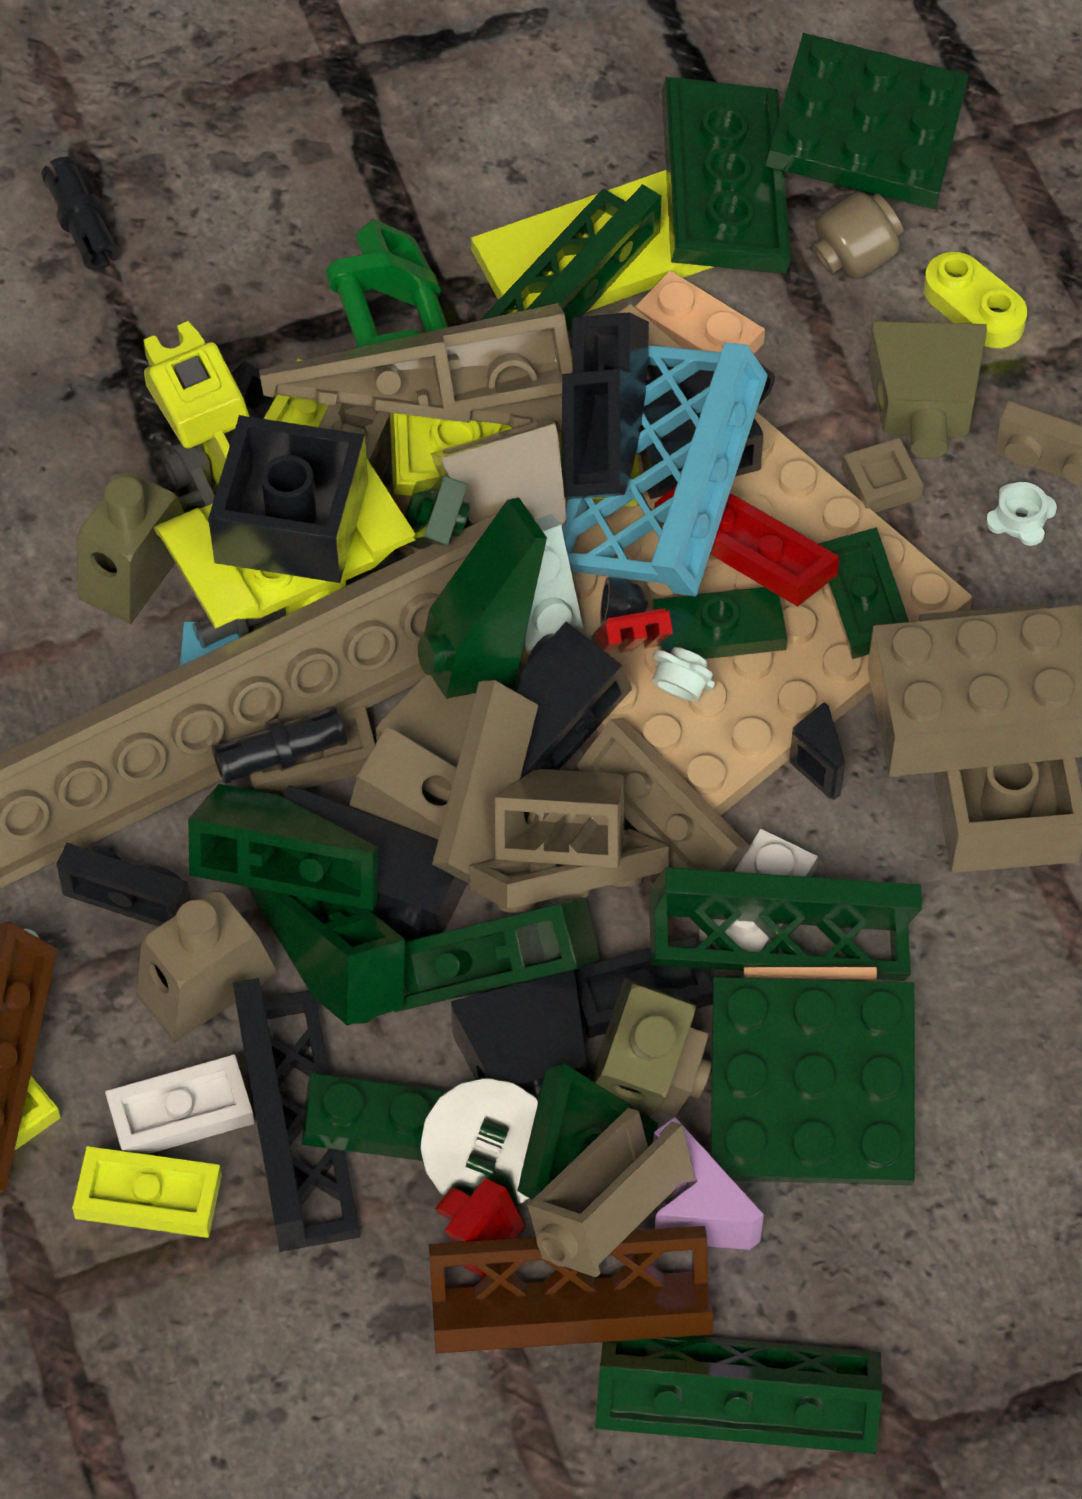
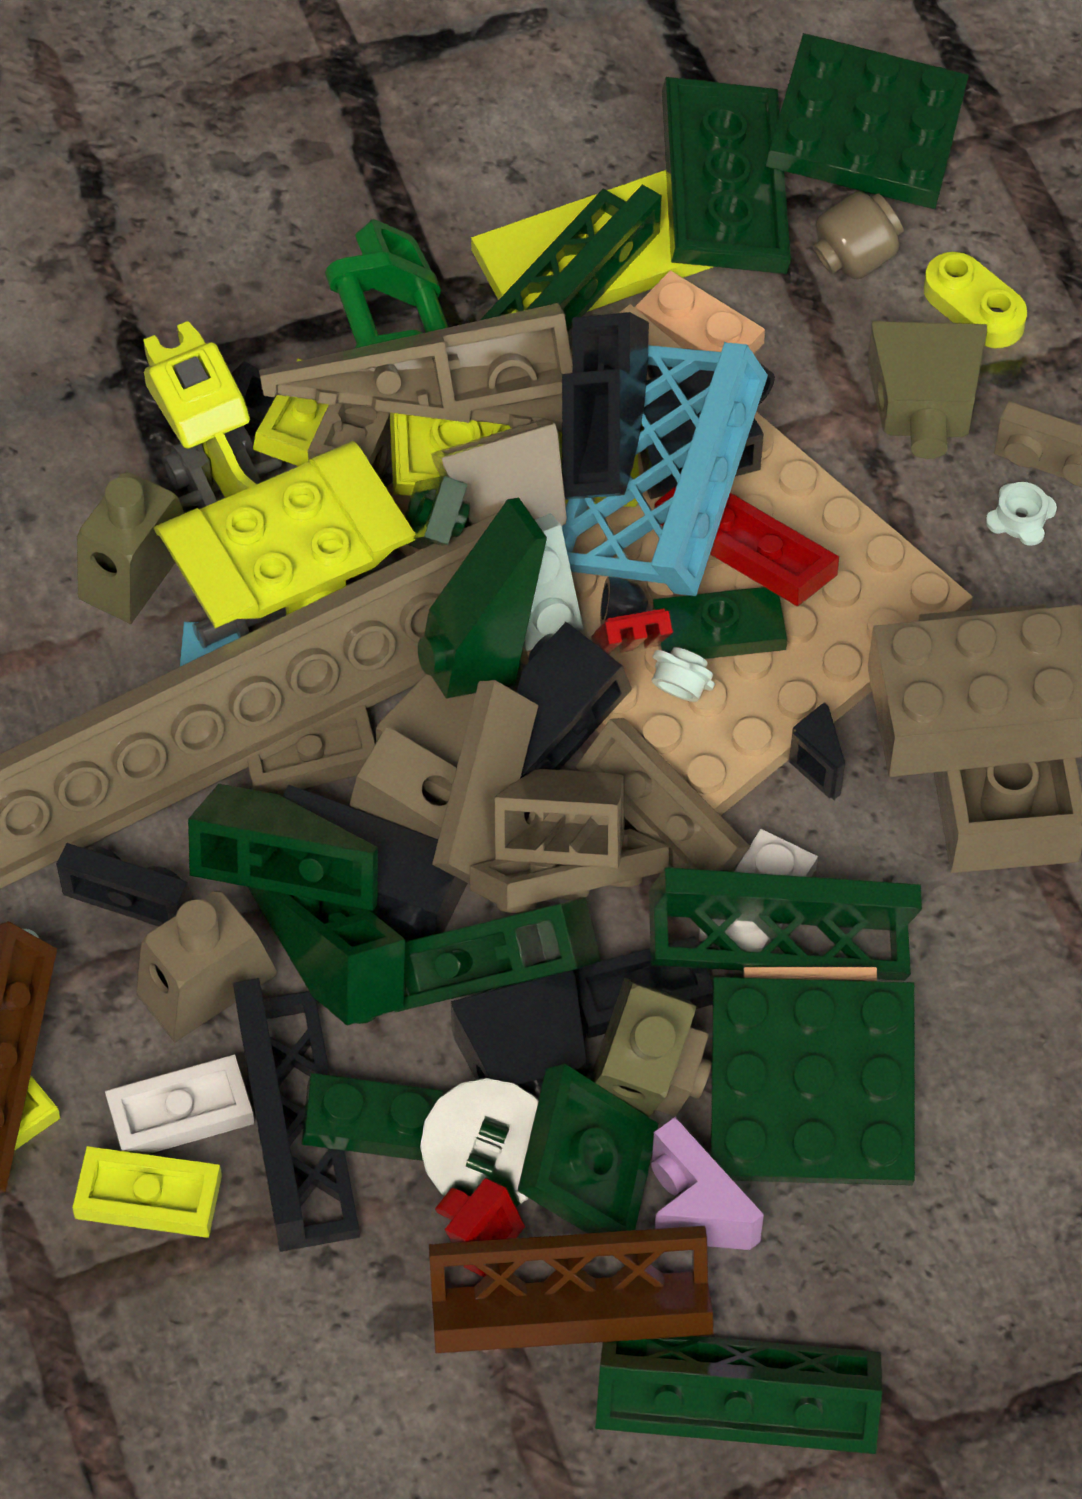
black pin [41,156,120,270] -> none
black brick [208,415,368,583] -> none
black pin [211,705,347,785] -> none
dark tan window [528,1108,695,1277] -> none
dark green plate [818,527,909,659] -> none
dark tan plate [842,438,923,513] -> none

